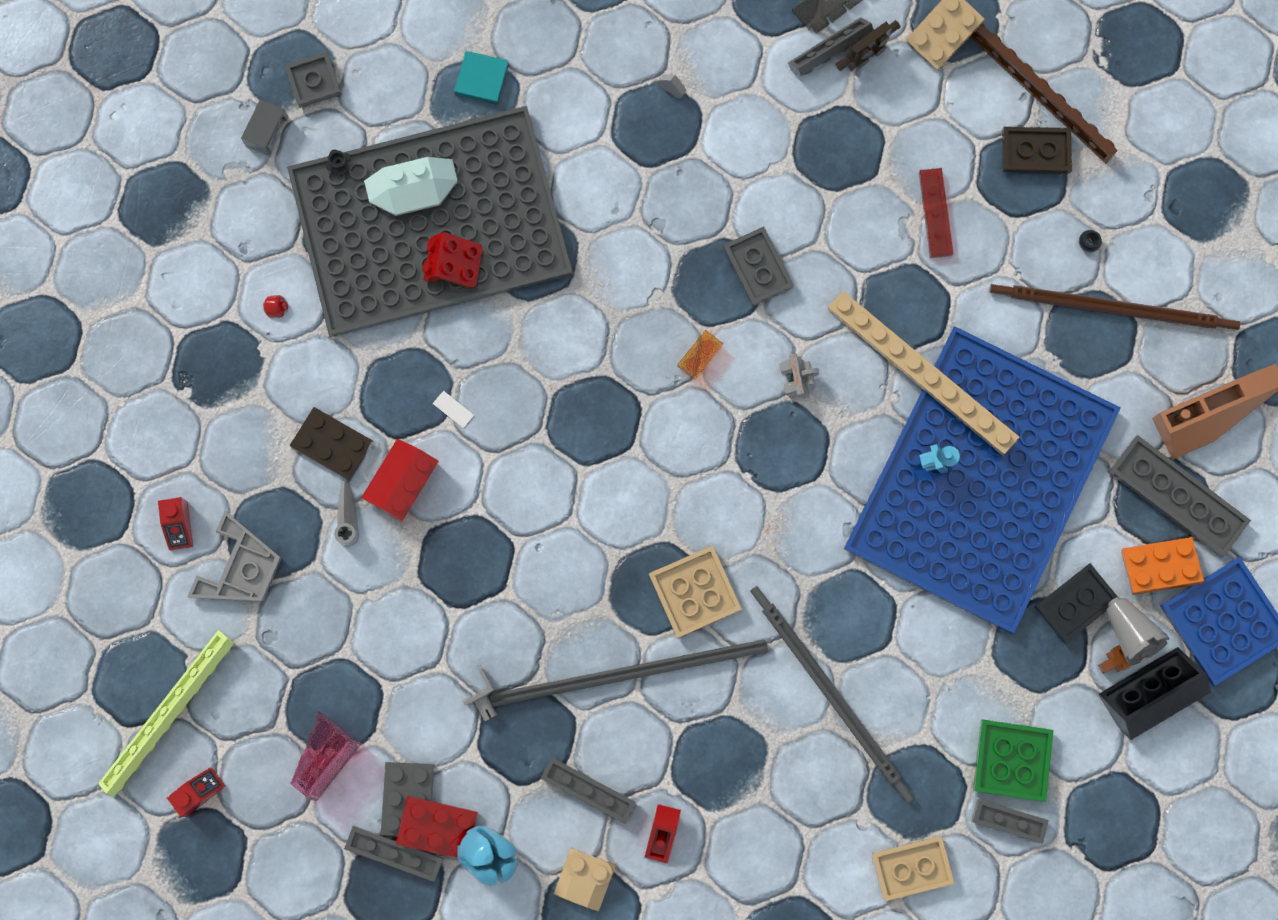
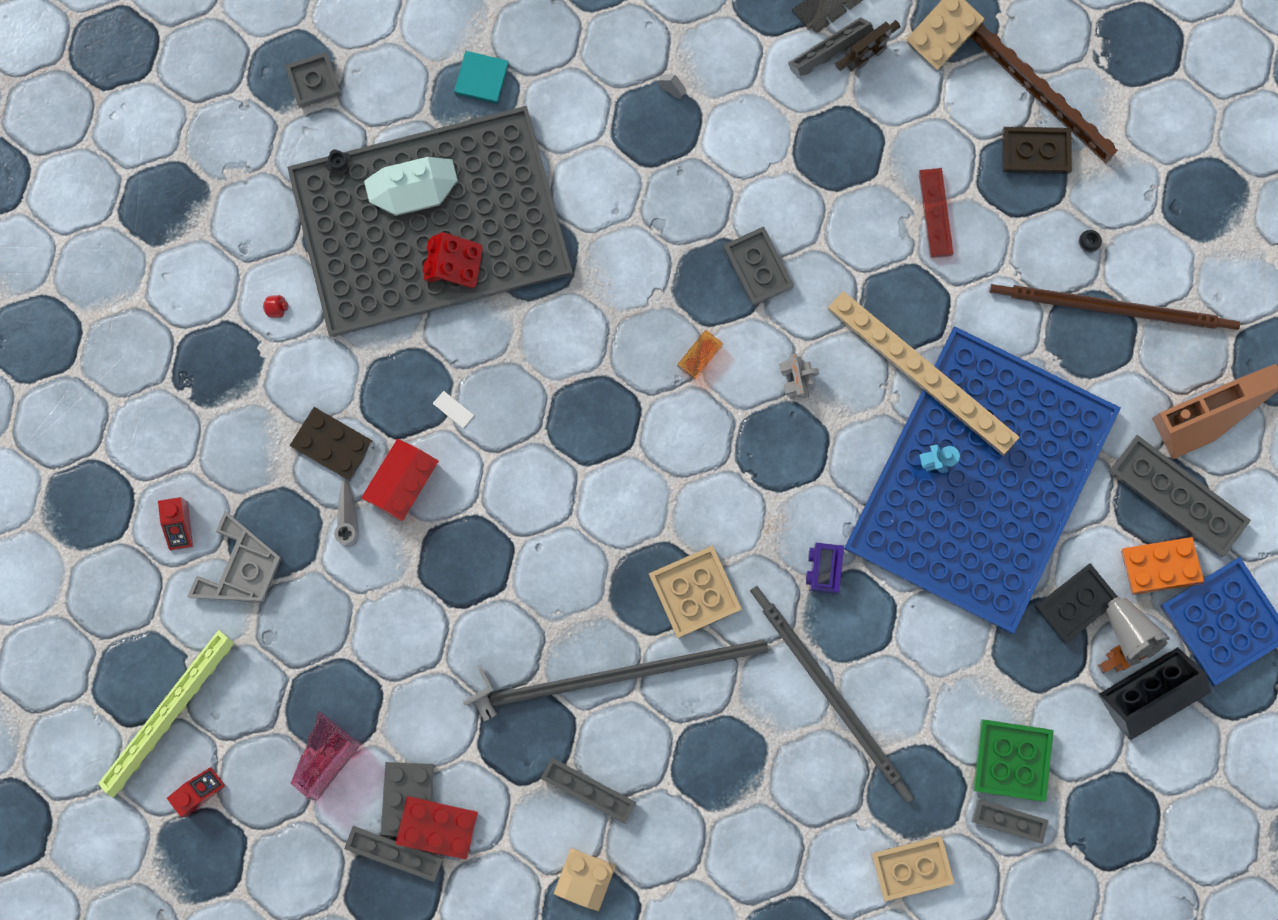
dark grey panel [241,99,288,156] -> none
medium azure cylinder [458,826,518,886] -> none
red slope [644,804,681,864] -> none
none -> dark purple window [806,542,844,594]

